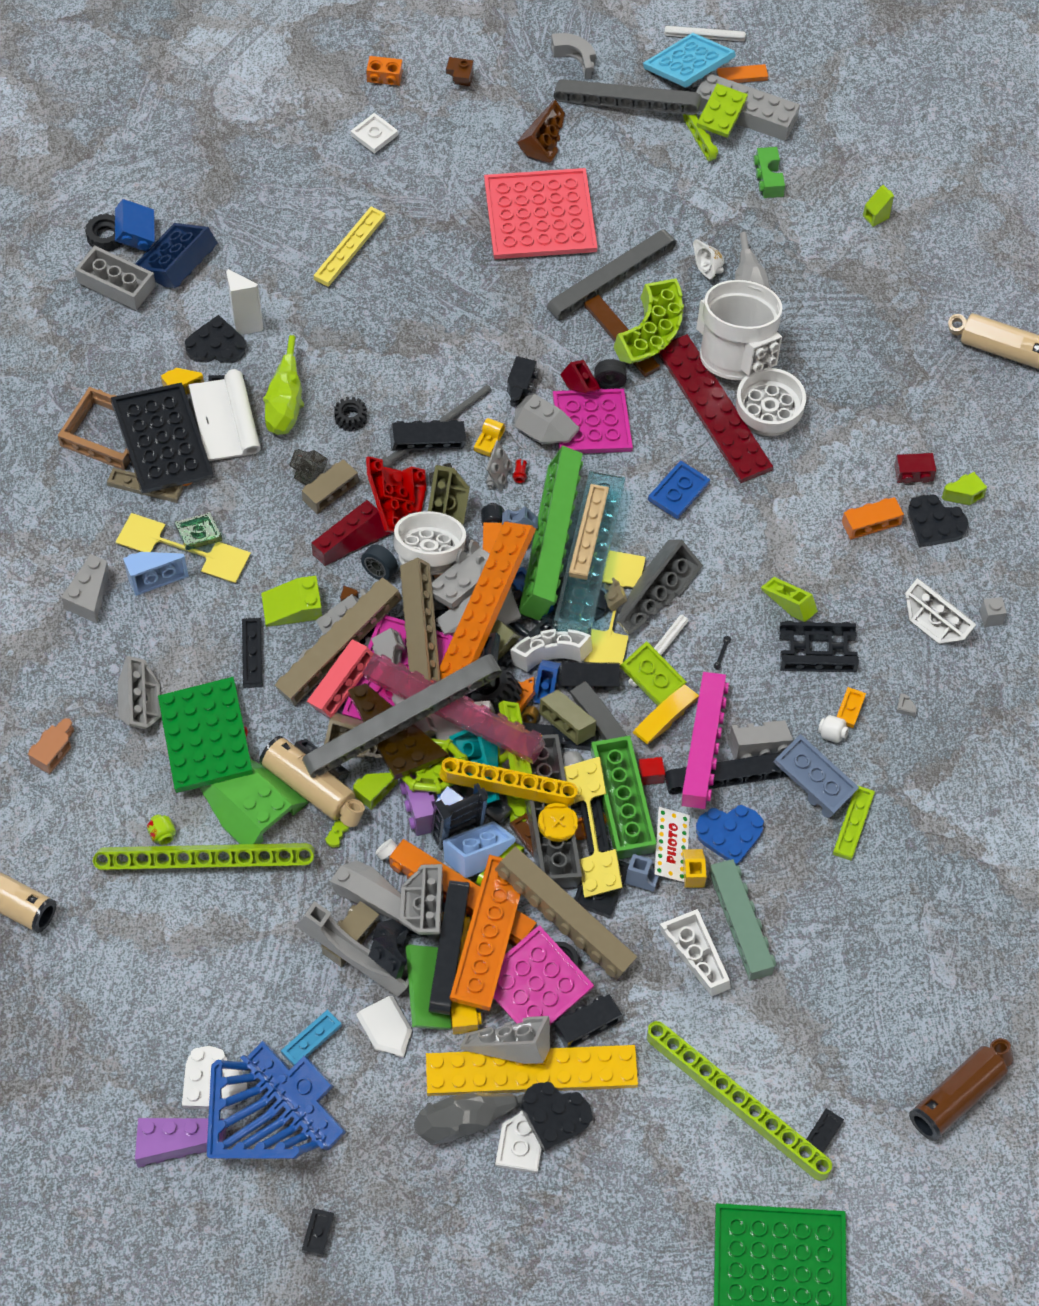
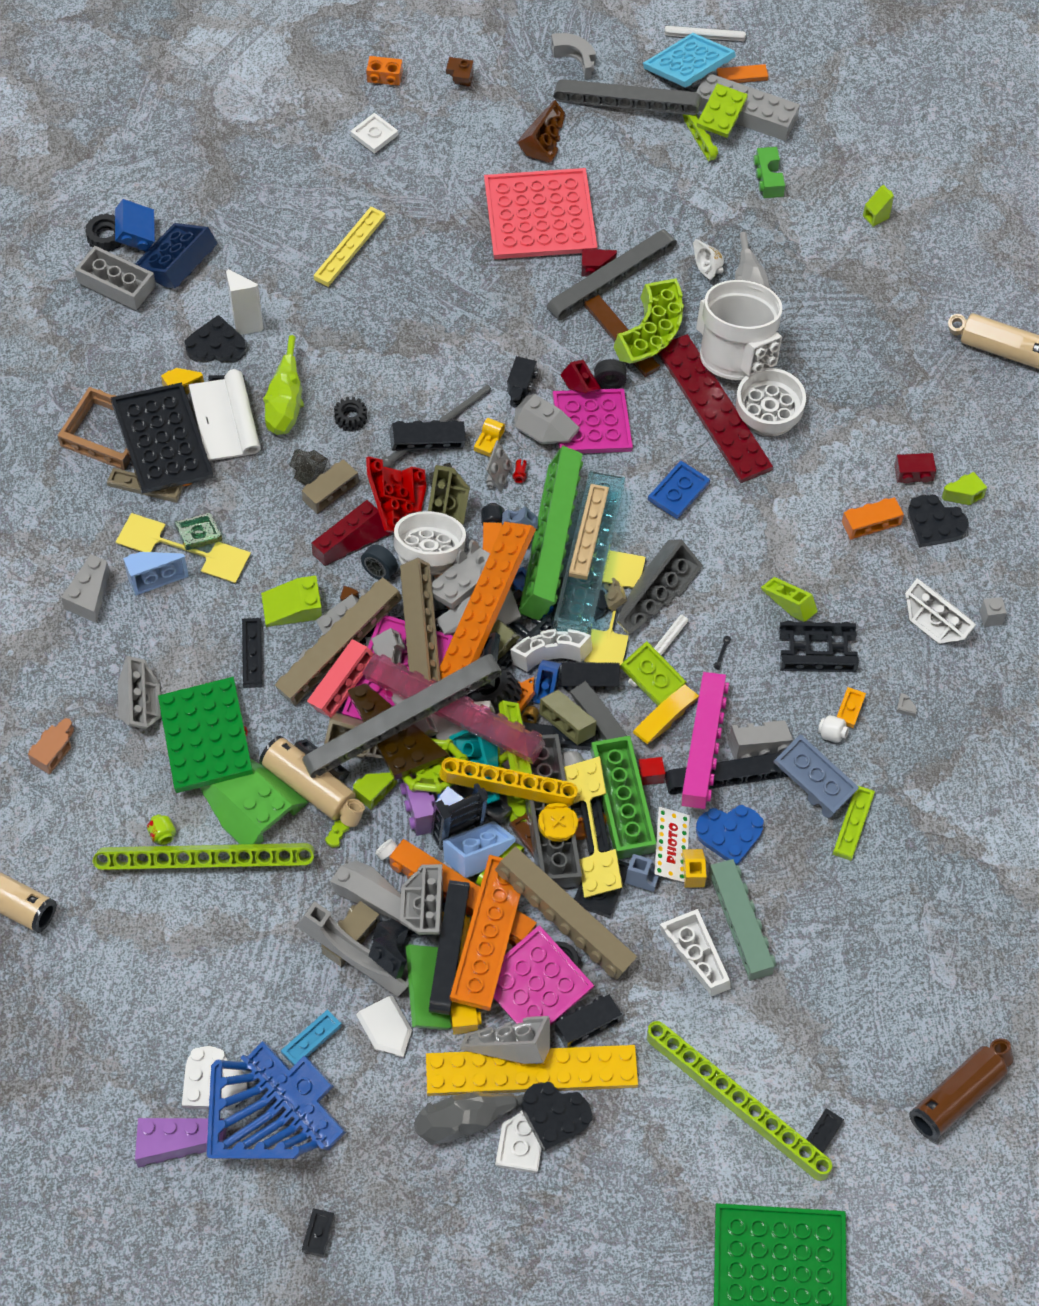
none -> dark red slope [581,249,617,277]

